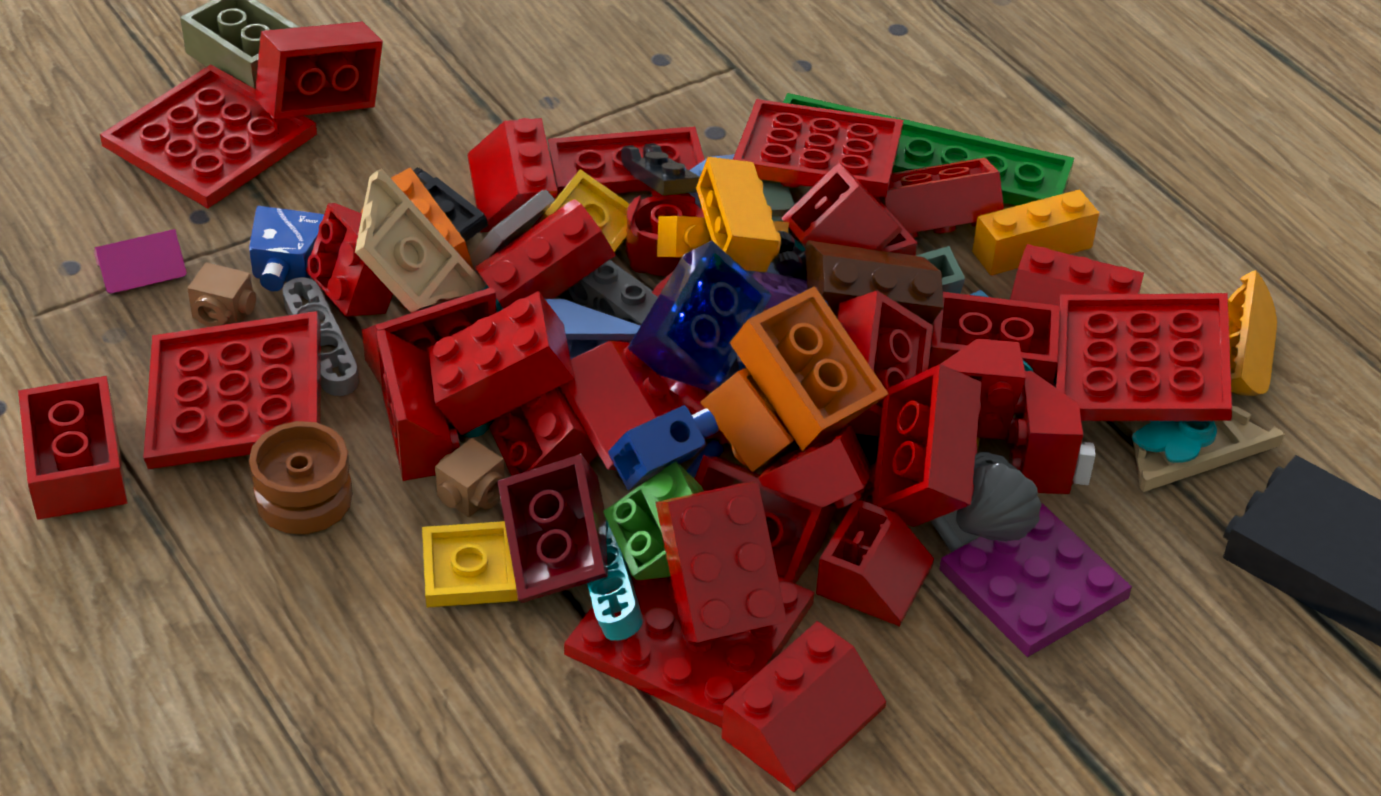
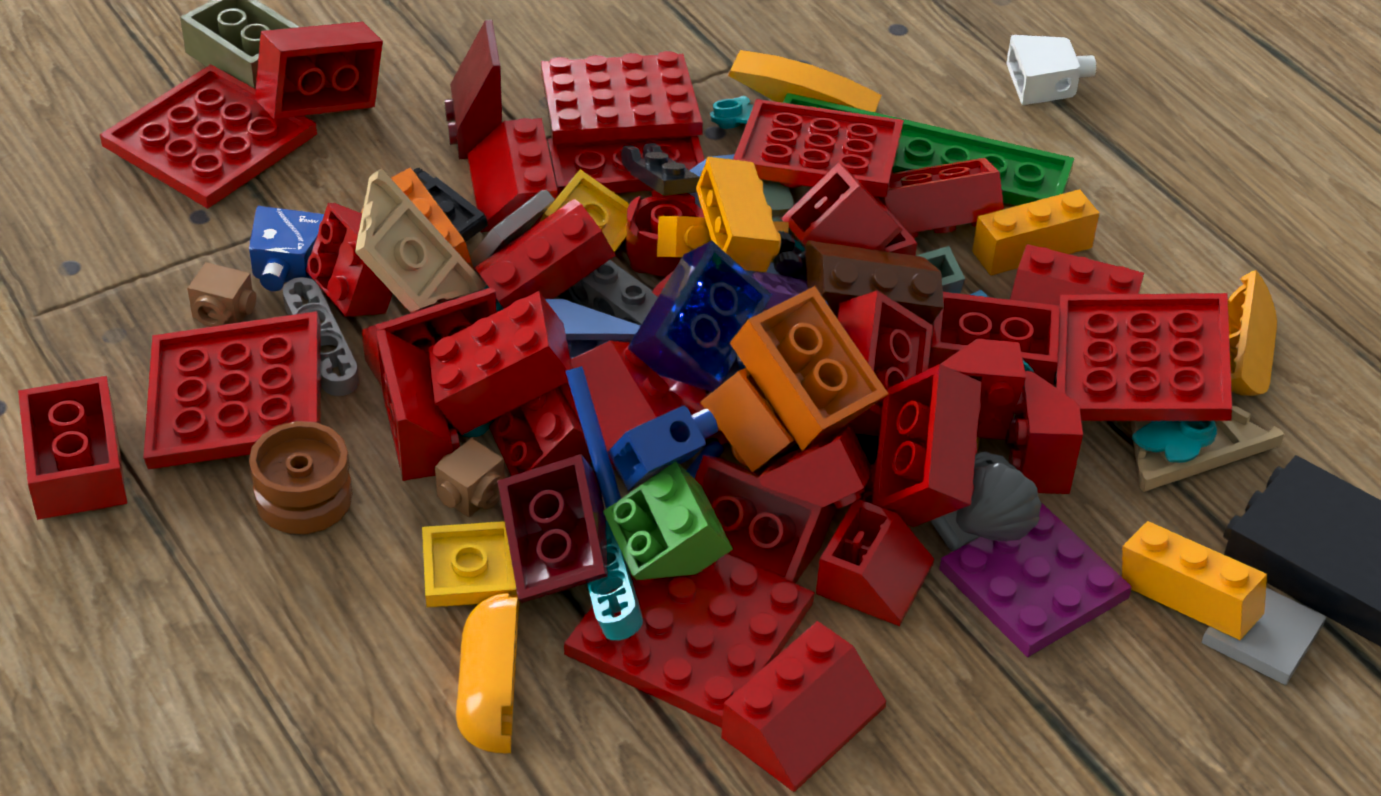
dark pink panel [94,229,187,294] -> none
red brick [655,482,787,643] -> none
white tile [1073,442,1095,485] -> none
none -> dark red slope [444,20,502,159]
none -> light orange brick [456,593,519,753]
none -> red plate [541,51,703,144]
none -> blue bar [565,366,621,509]
none -> teal plate [710,96,754,129]
none -> light orange slope [728,50,882,112]
none -> white torso [1007,35,1096,105]
none -> light orange brick [1122,521,1267,640]
none -> light grey tile [1201,587,1326,685]

